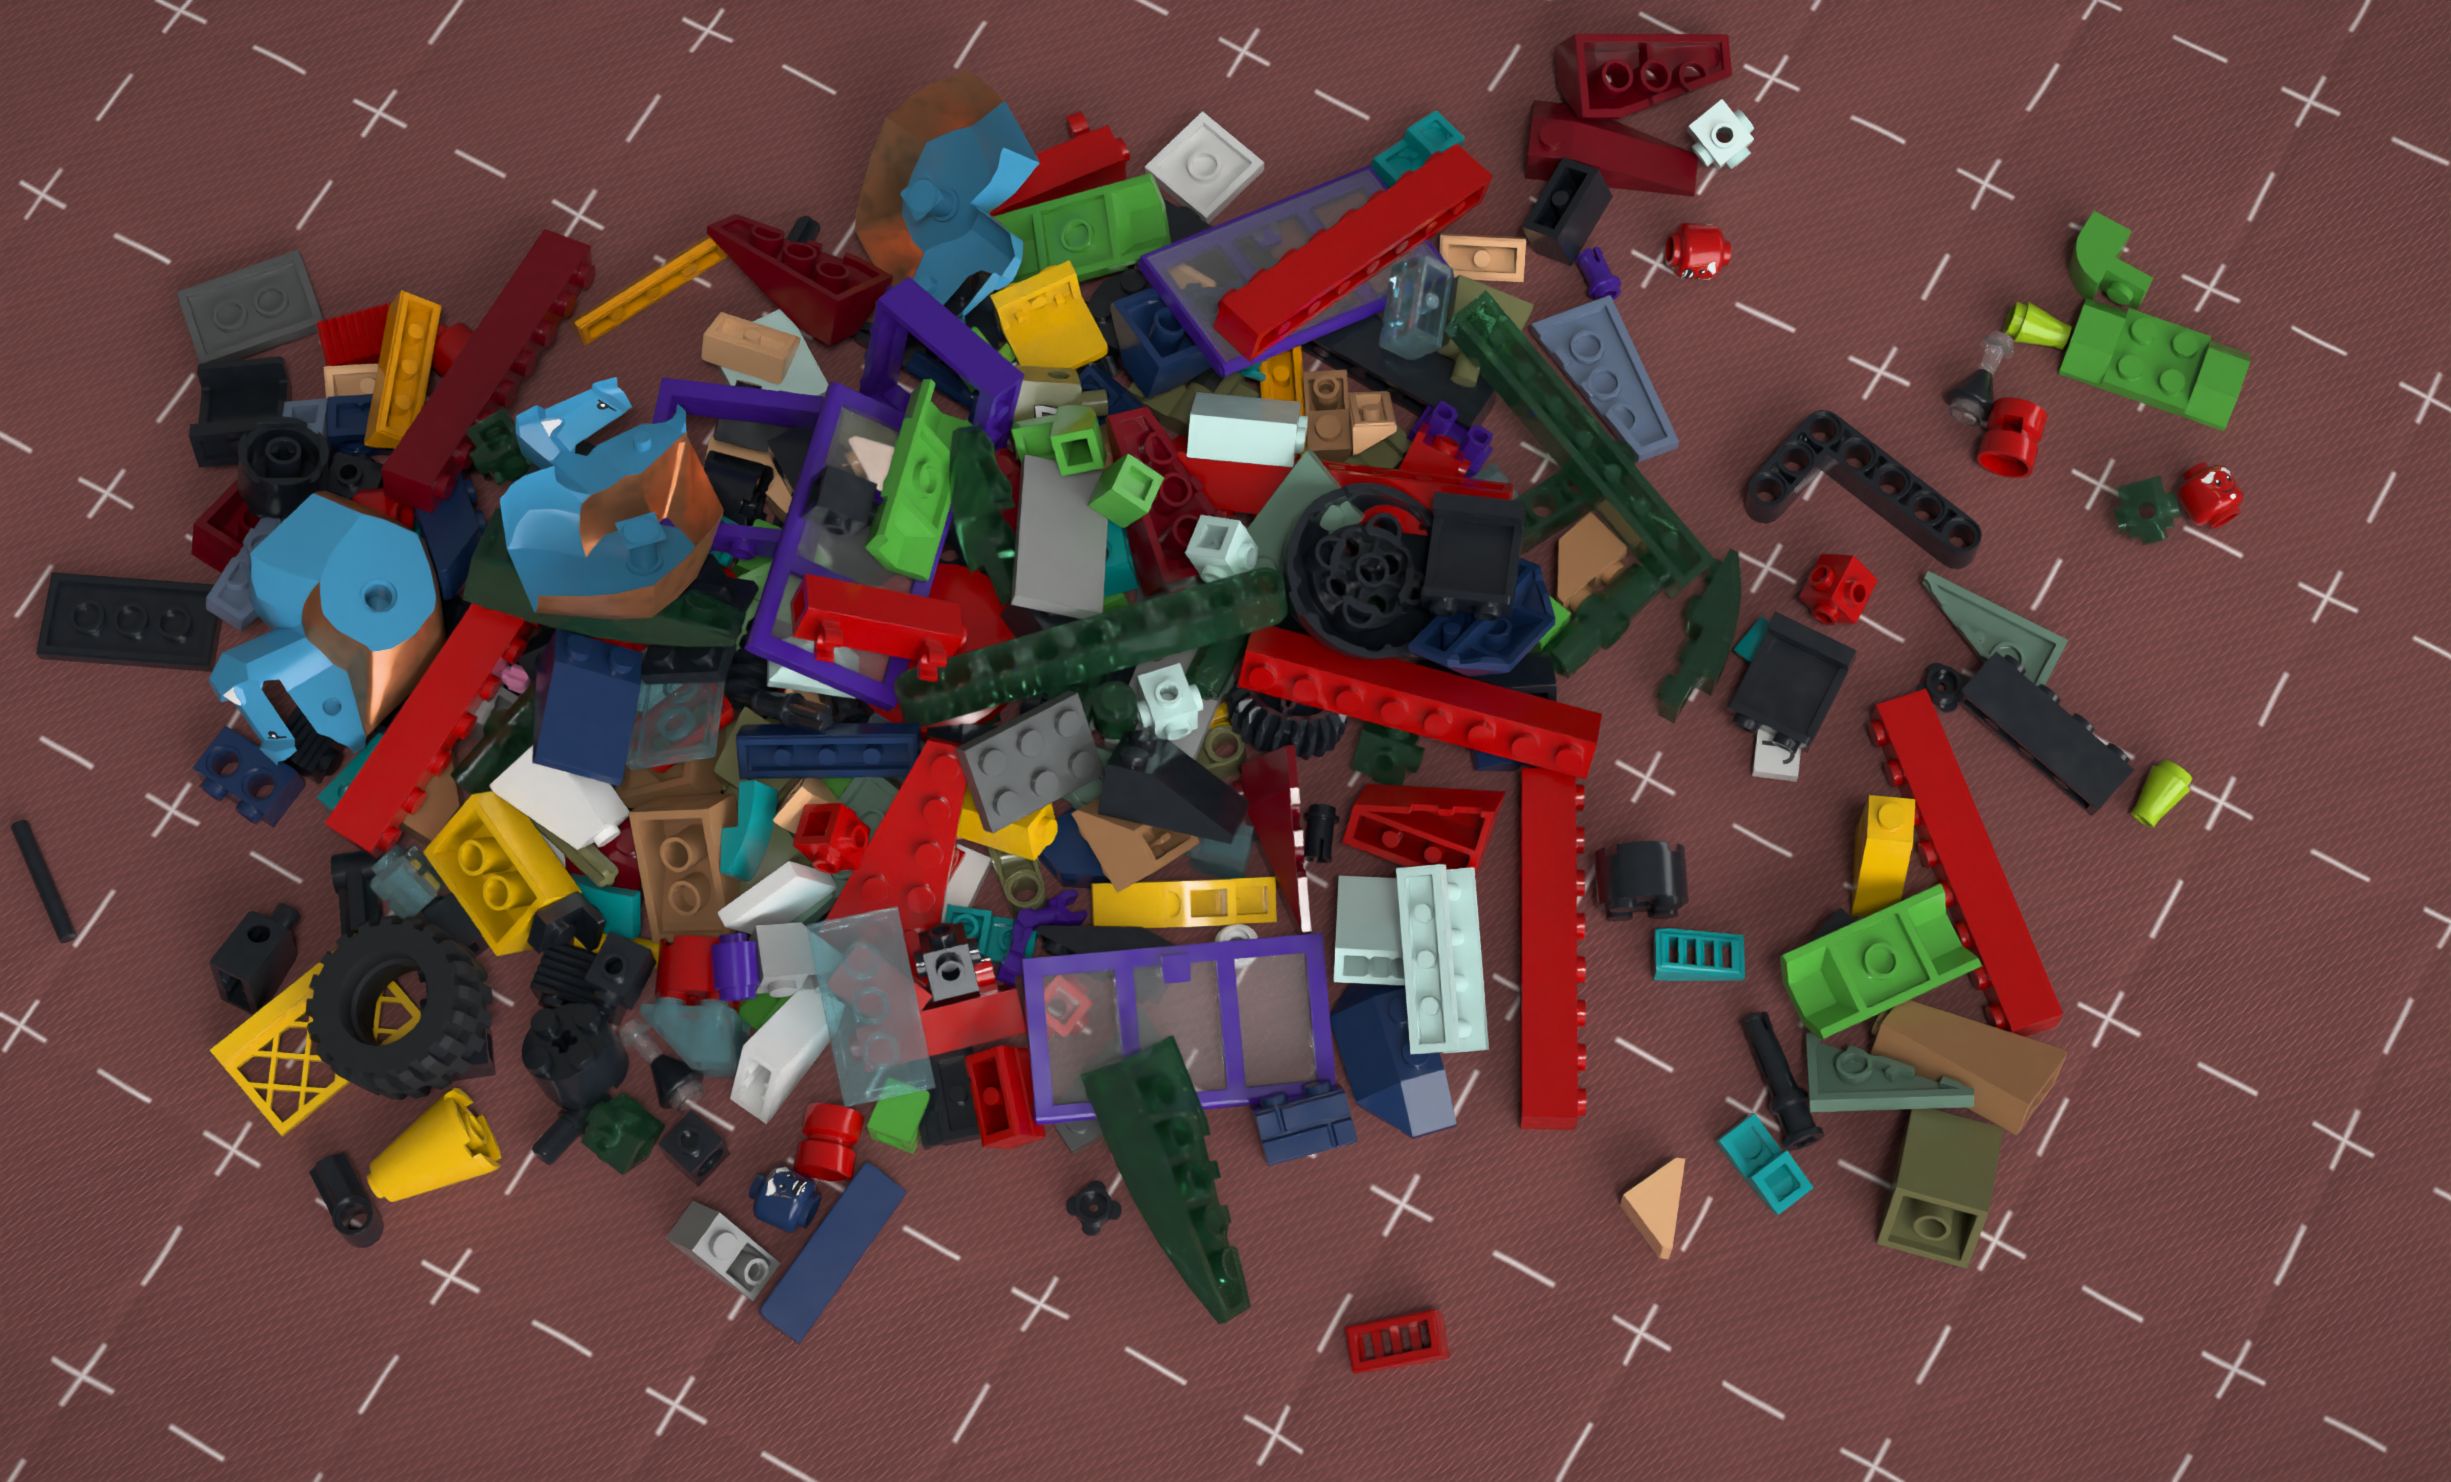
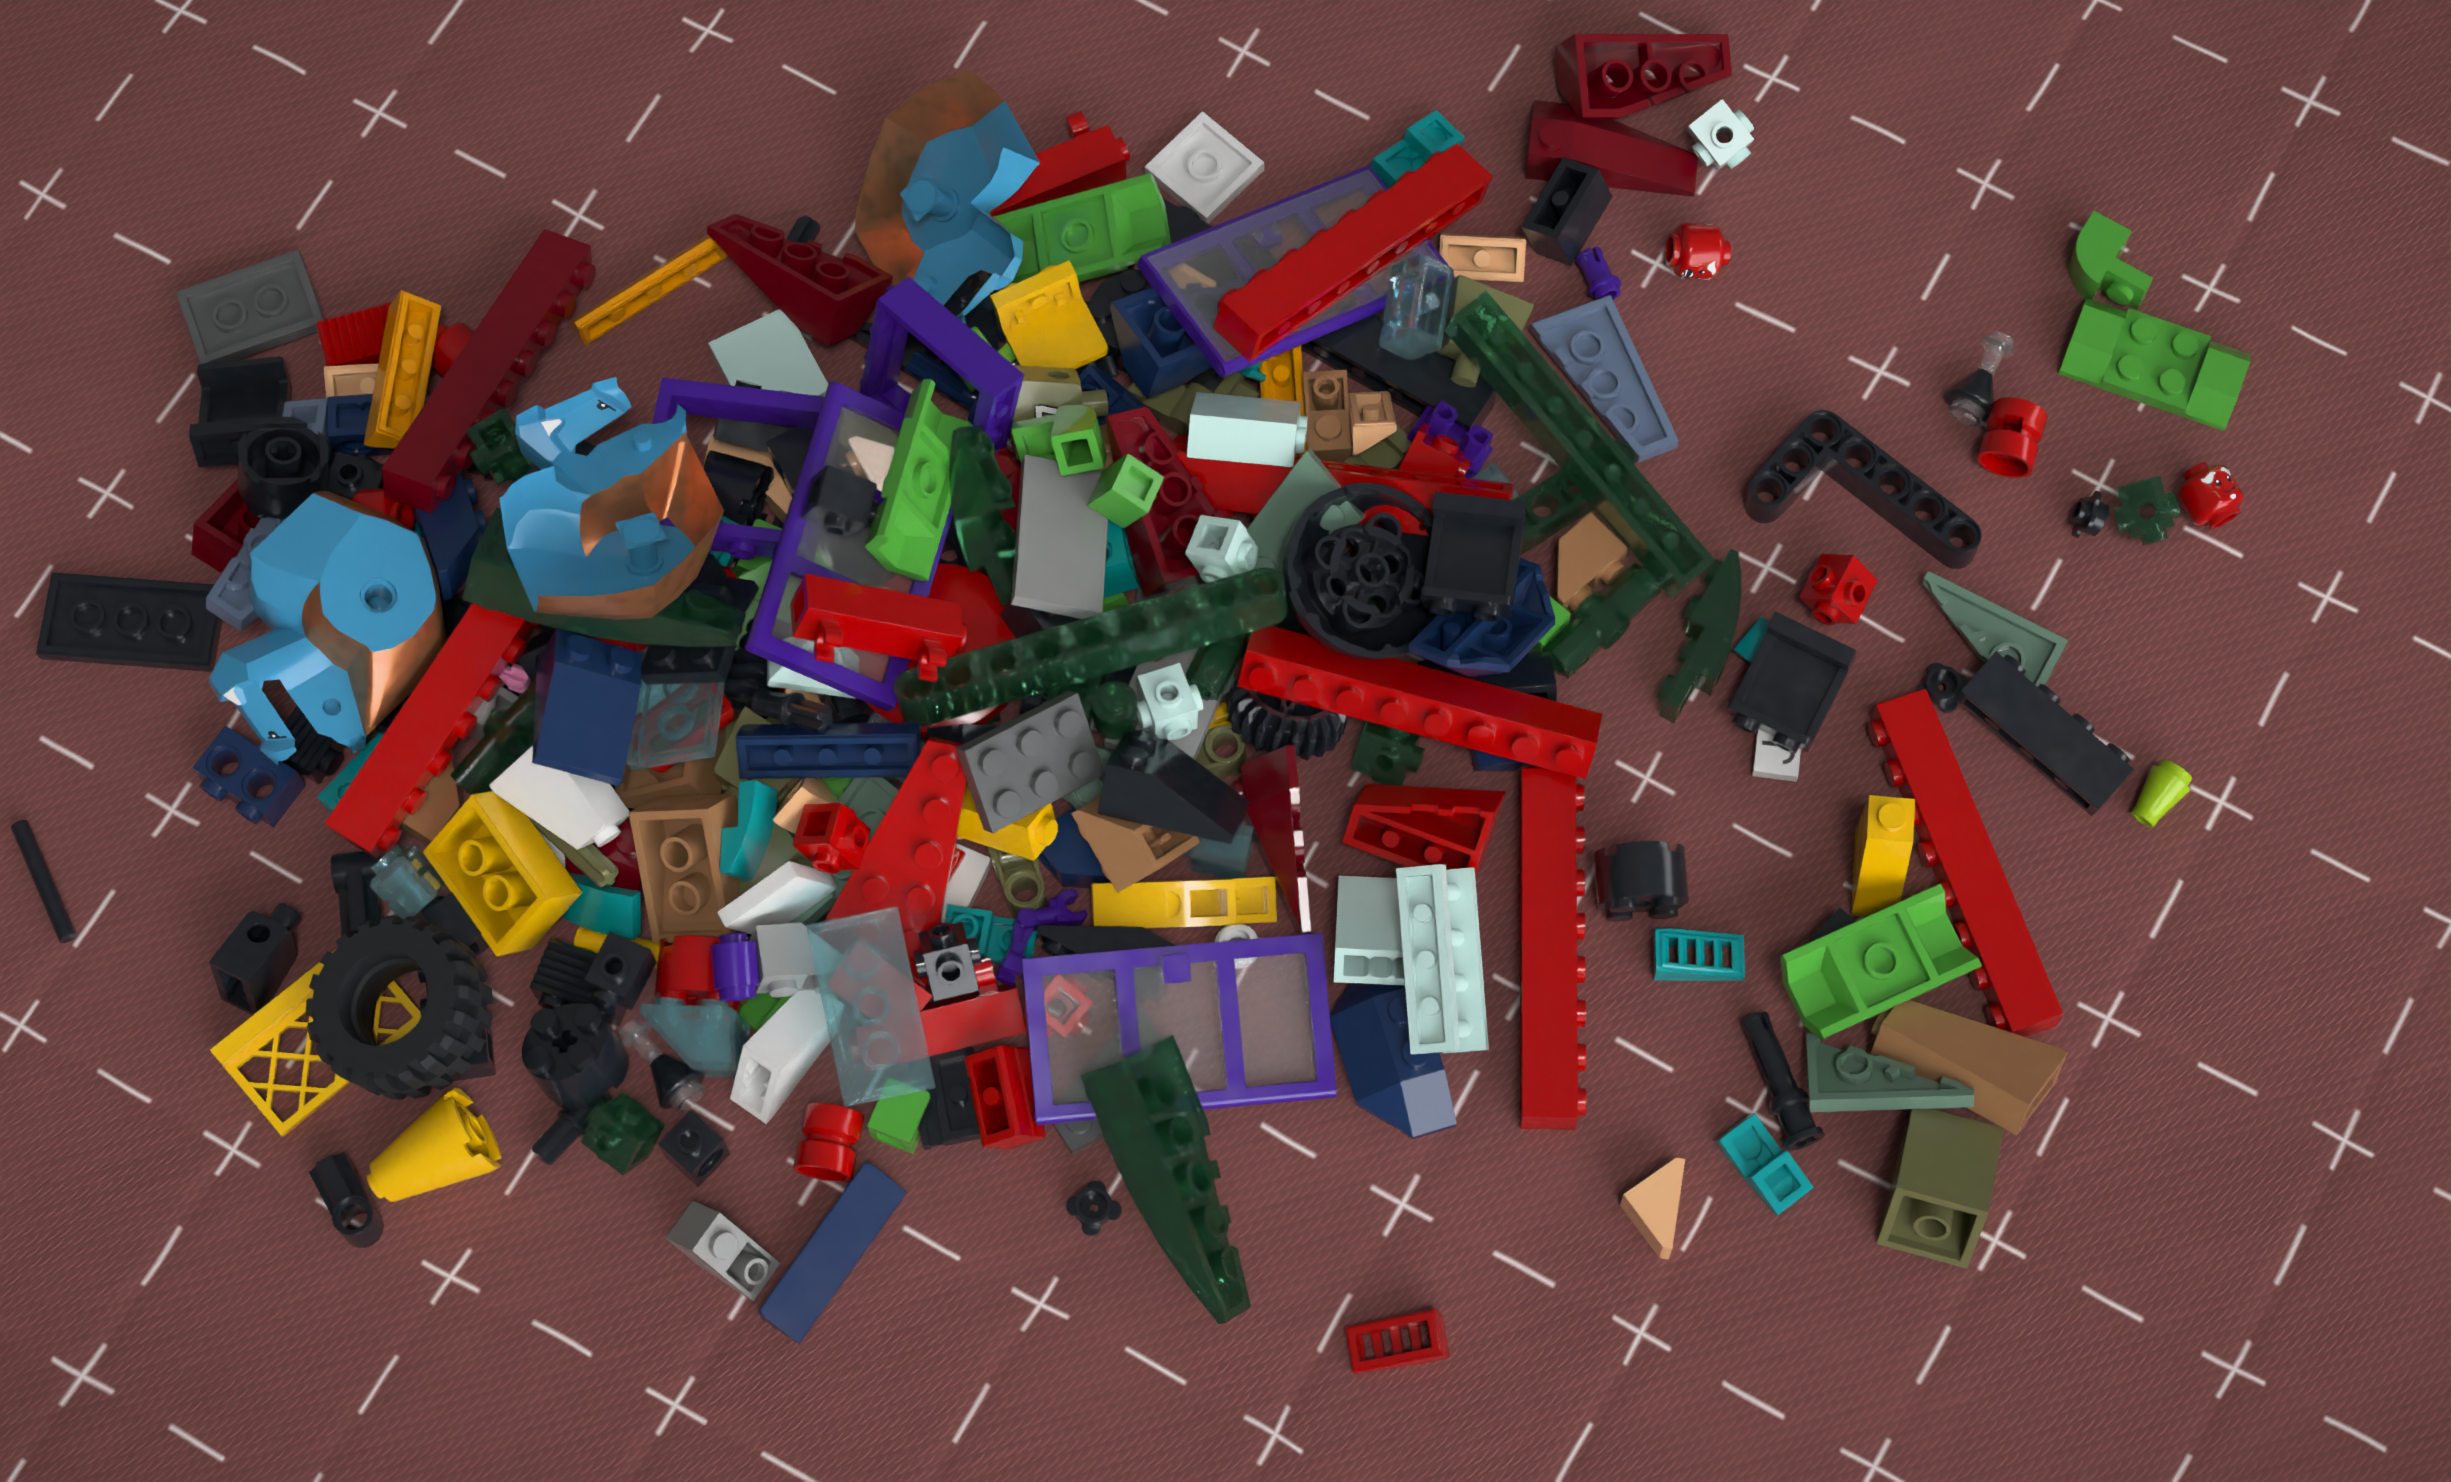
black bracket [527,891,606,954] -> none
light nougat slope [701,312,801,384] -> none
dark blue head [749,1164,821,1233] -> none
dark blue brick [1251,1079,1357,1166] -> none
black pin [1304,804,1340,863] -> none
lime cone [2003,301,2072,350] -> none
none -> black plate [2070,490,2109,538]

